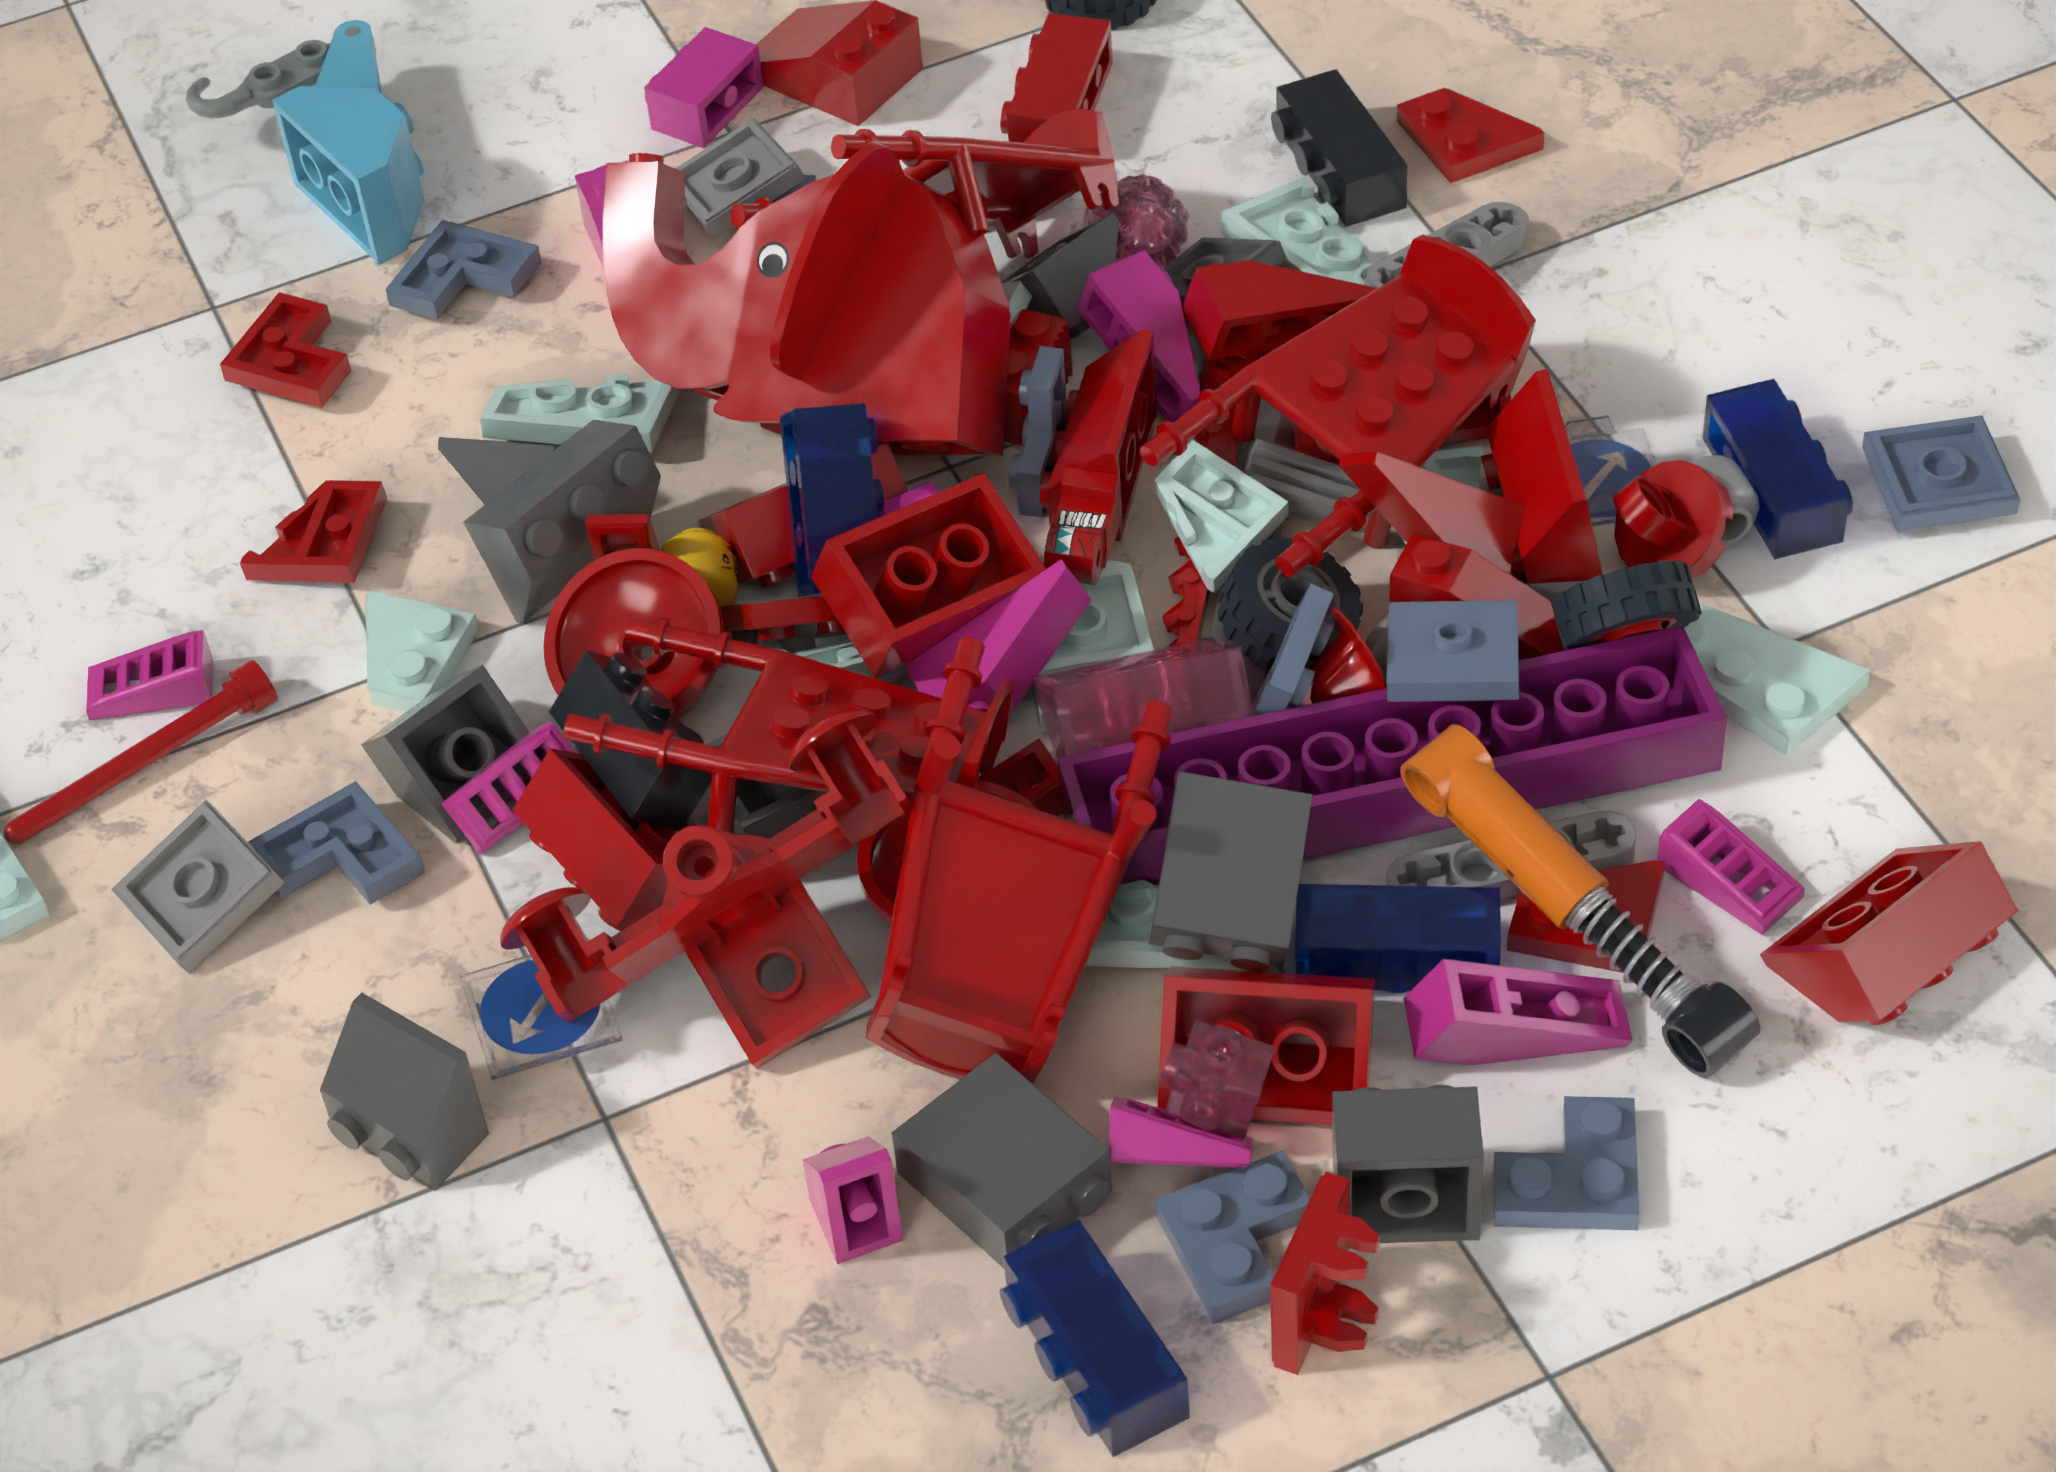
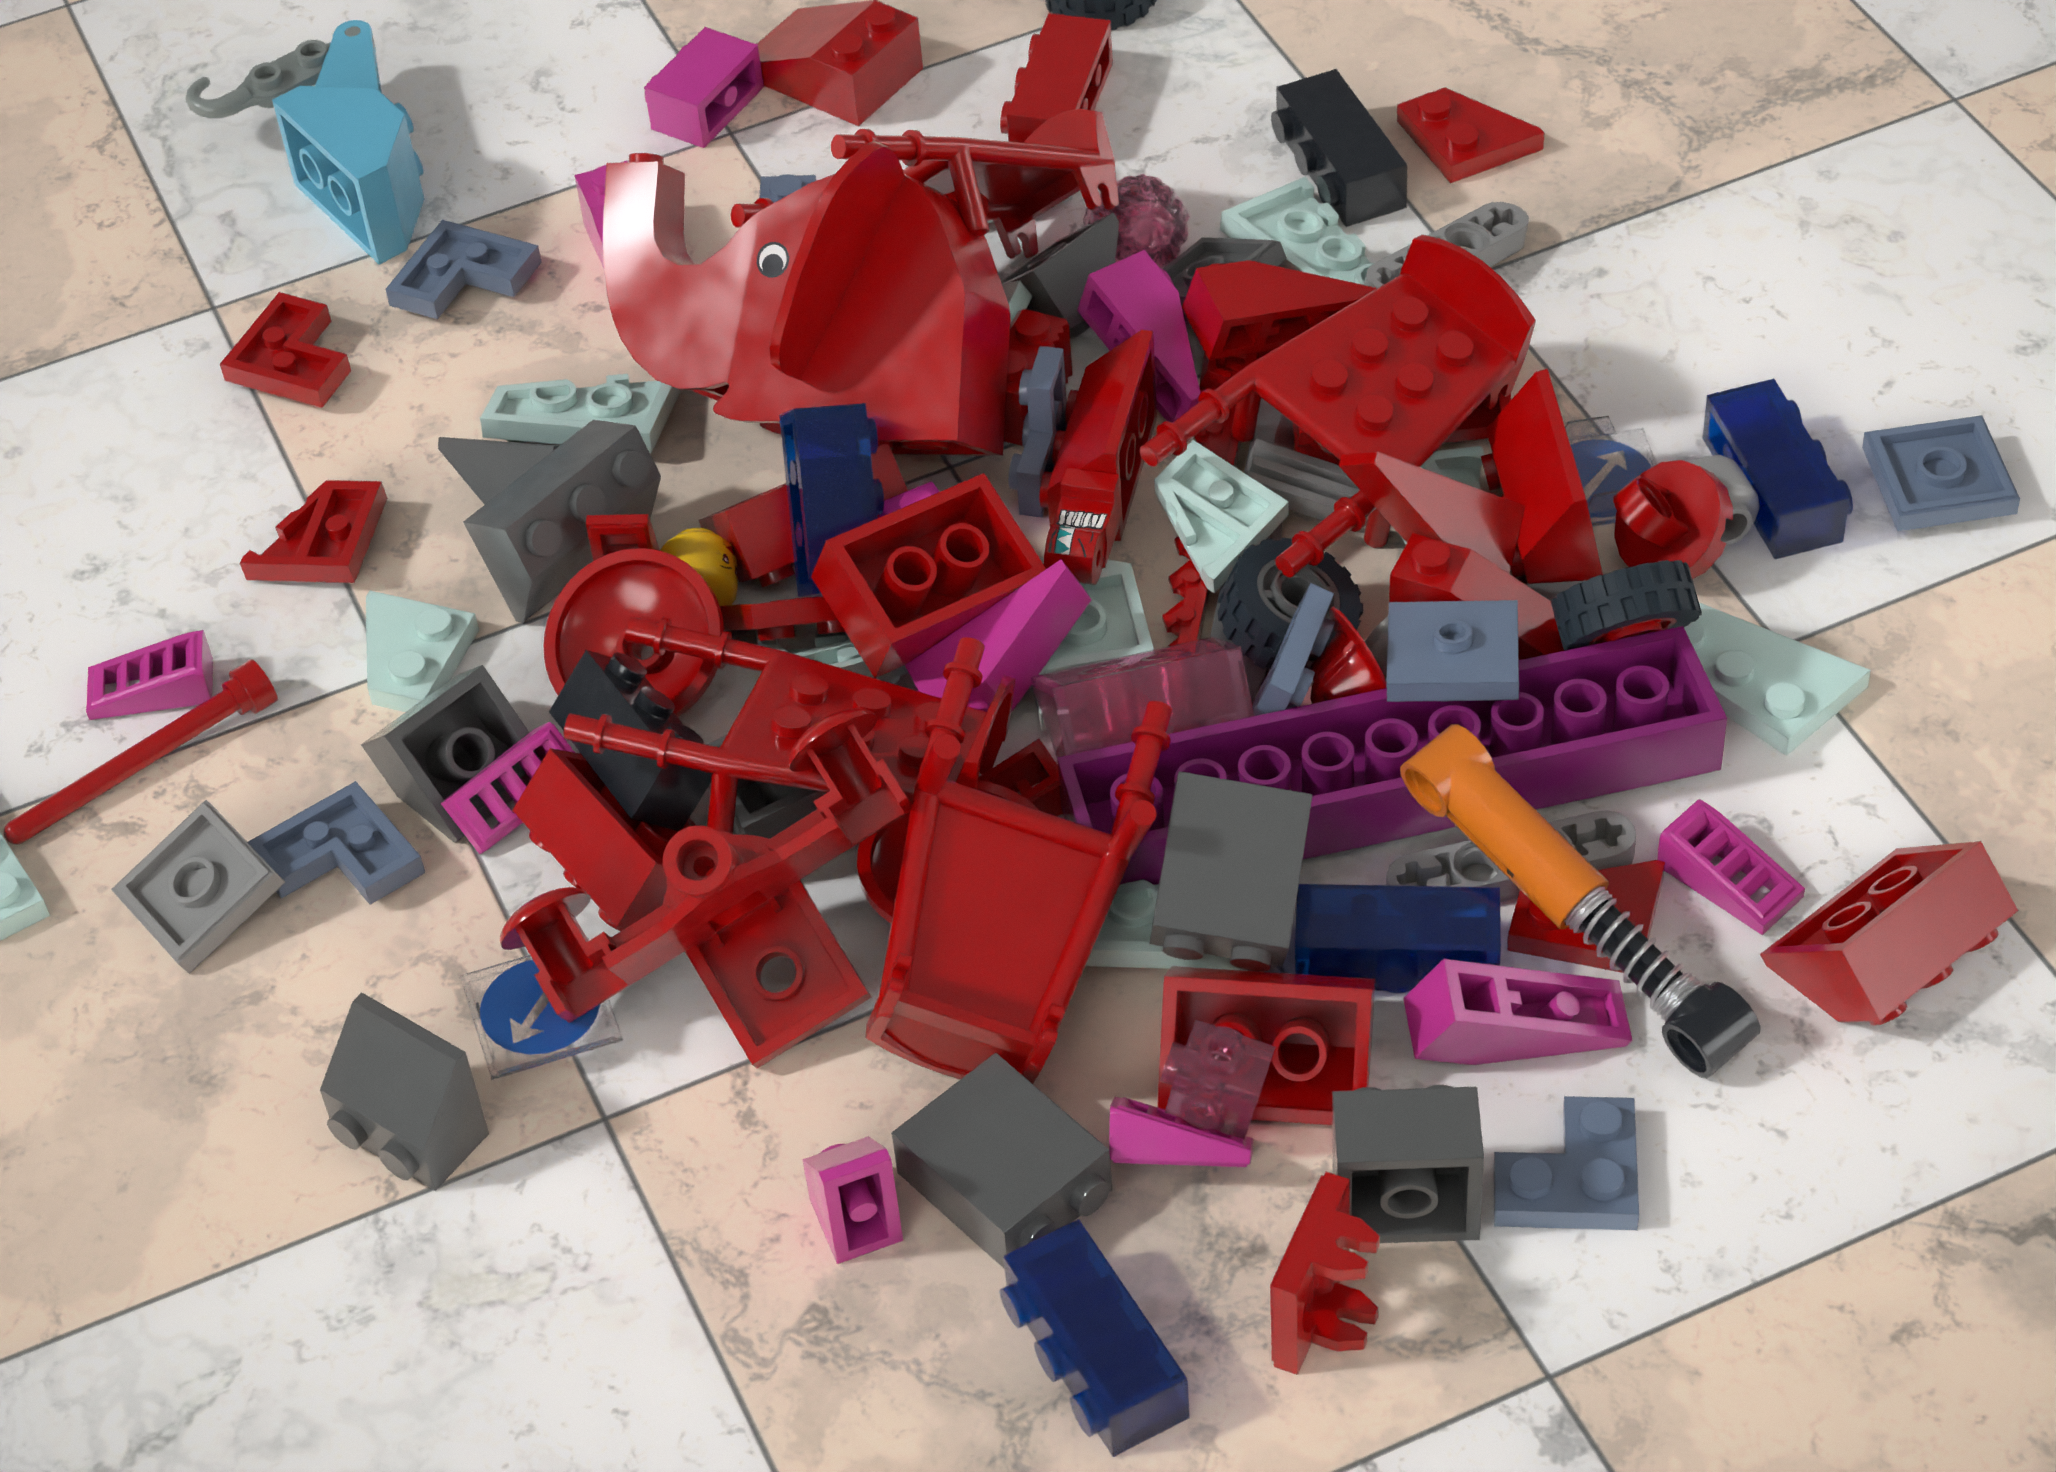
light grey tile [675,118,805,239] -> none
sand blue plate [1155,1150,1310,1324] -> none

